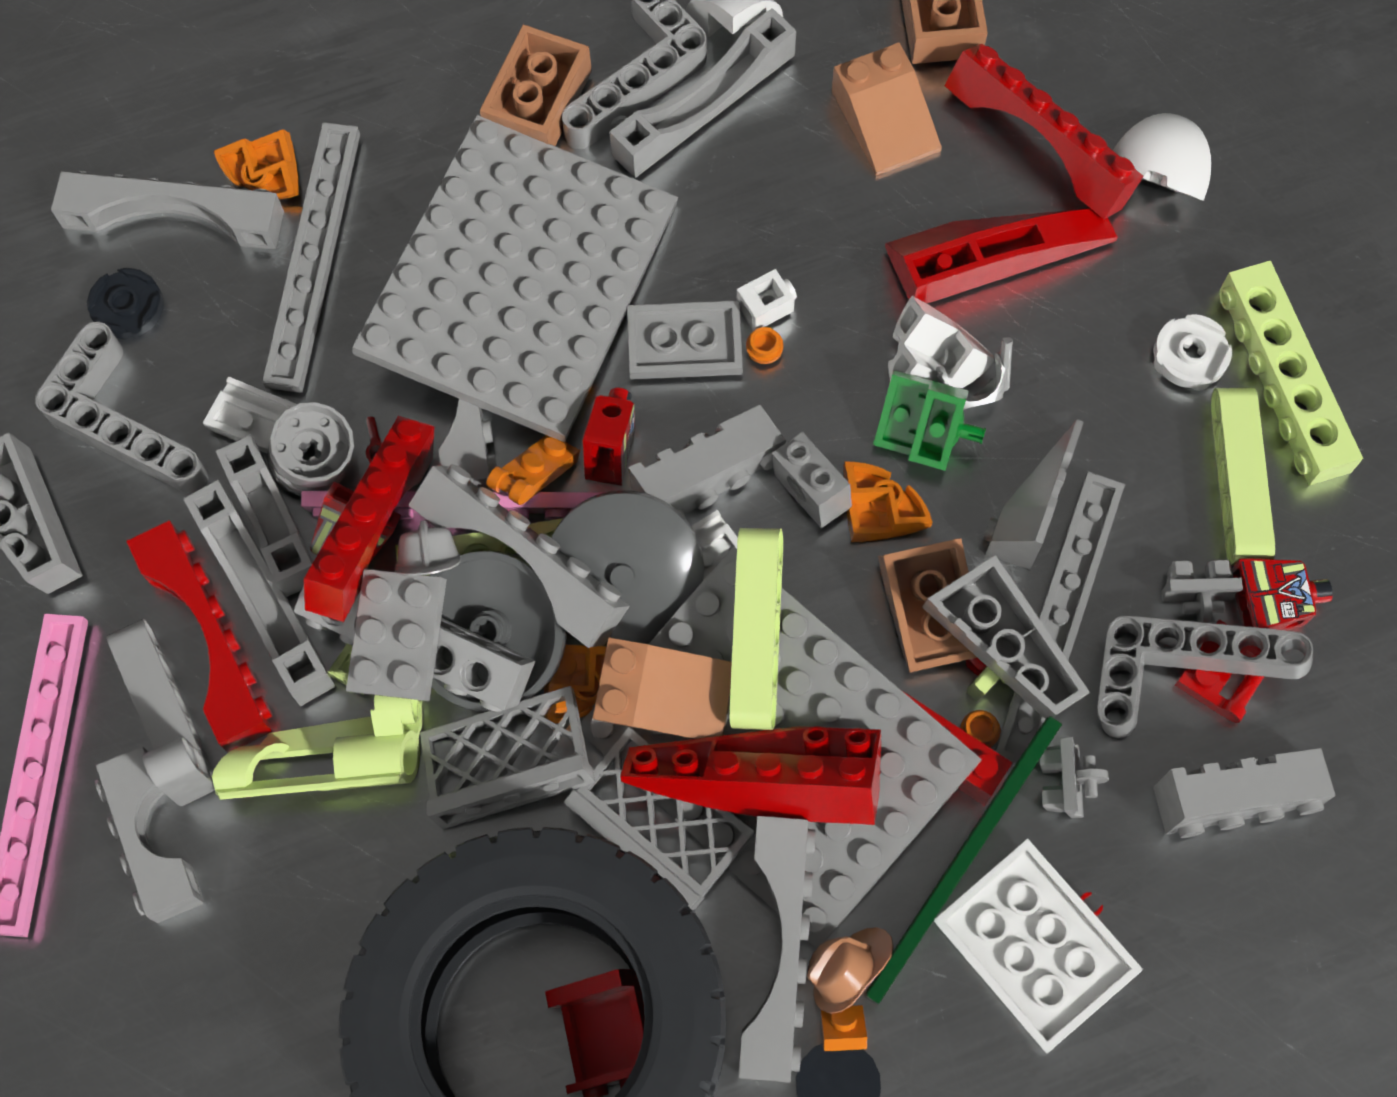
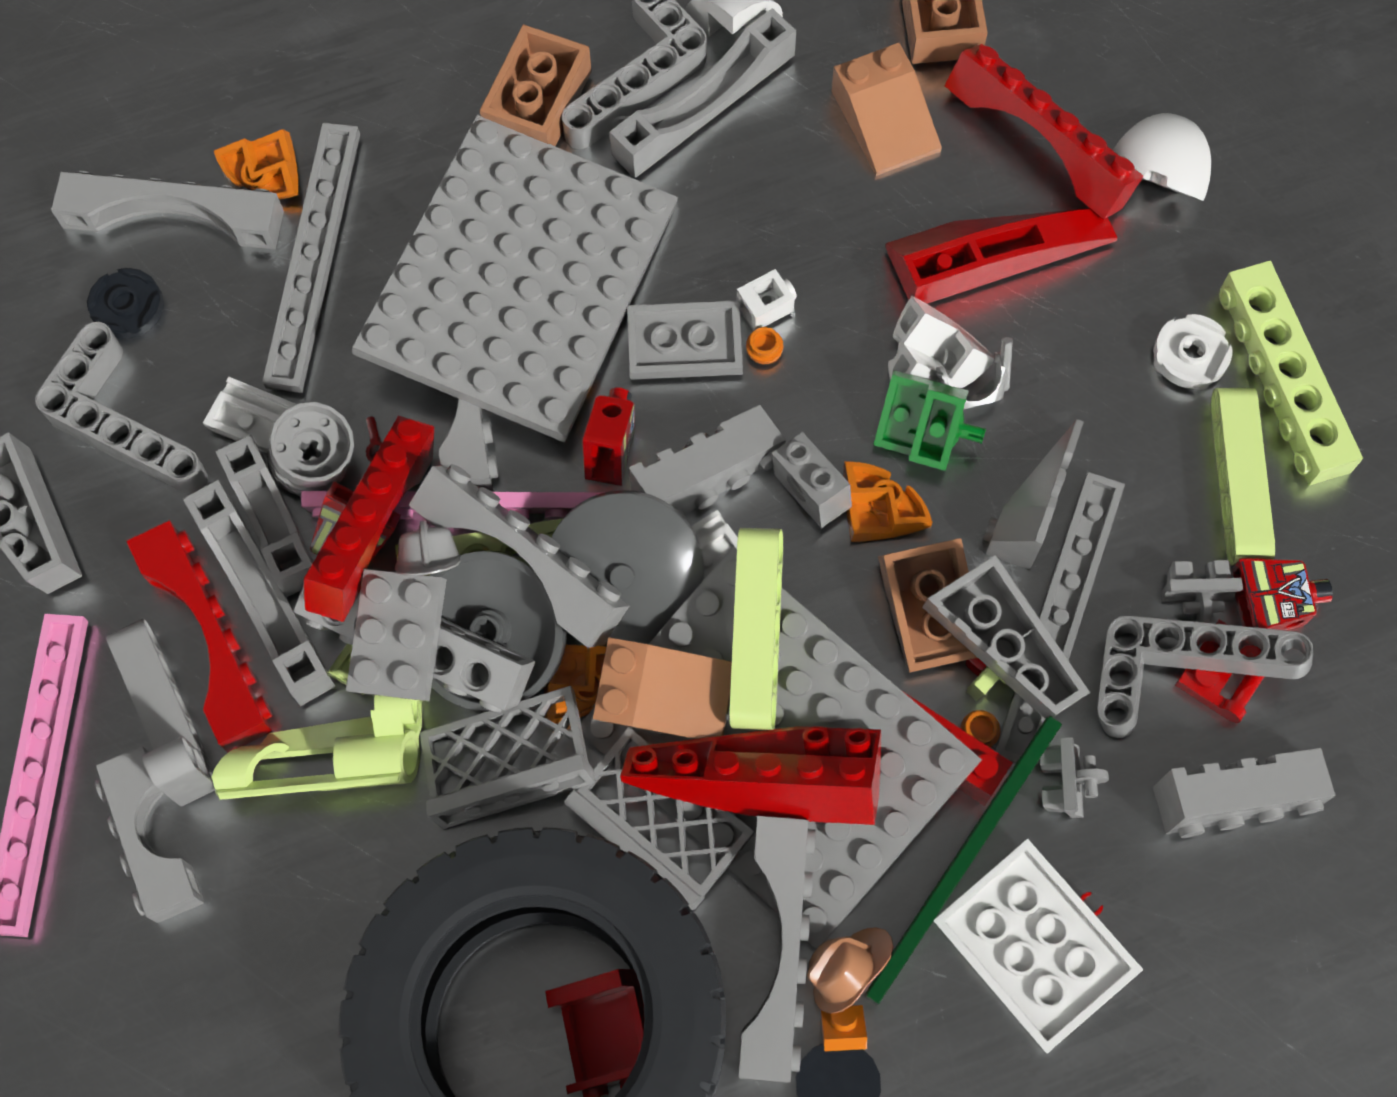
orange plate [486,435,580,505] -> none

